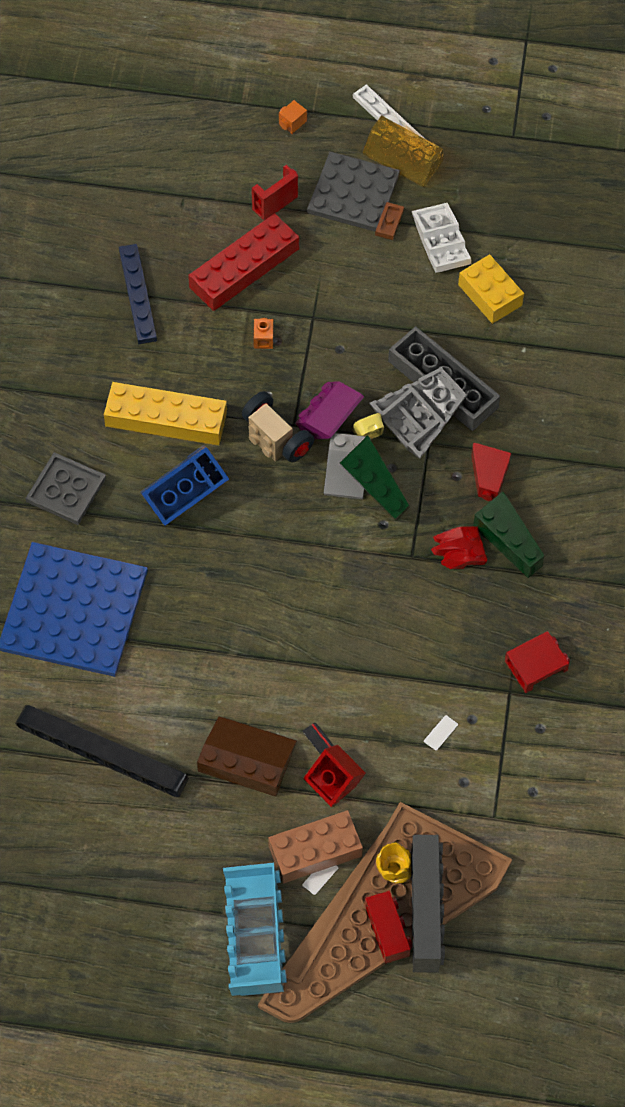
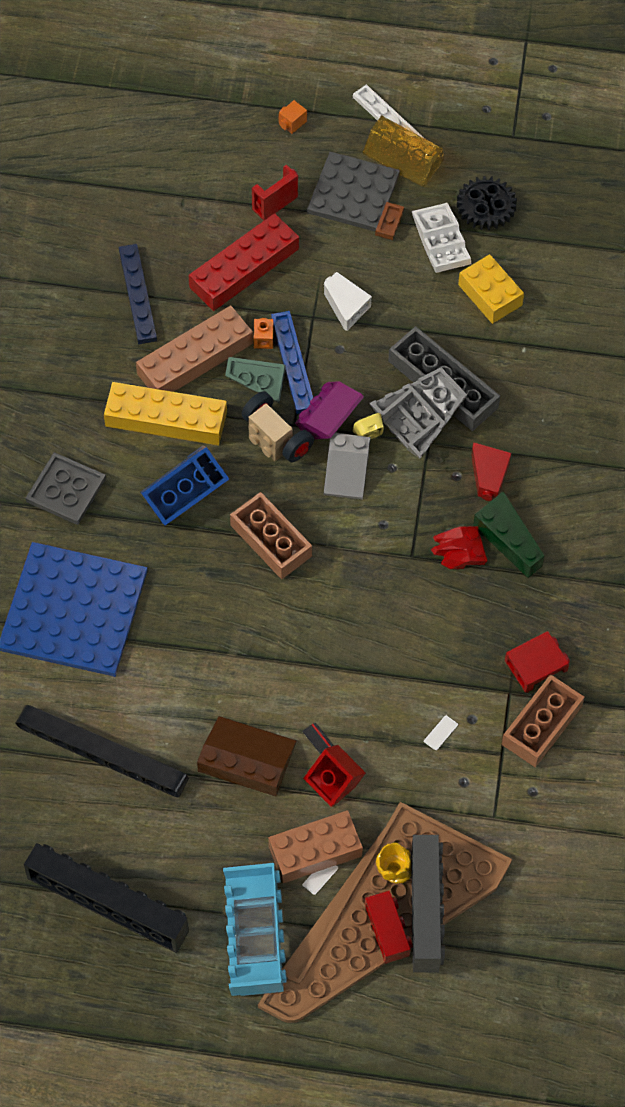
dark green wedge [340,435,410,521] -> none
none -> black brick [24,843,189,953]
none -> nougat brick [136,305,253,392]
none -> sand green wing [225,357,286,403]
none -> nougat brick [230,492,312,580]
none -> blue plate [271,311,313,414]
none -> white slope [324,272,372,331]
none -> black gear [457,176,517,231]
none -> nougat brick [502,674,584,768]

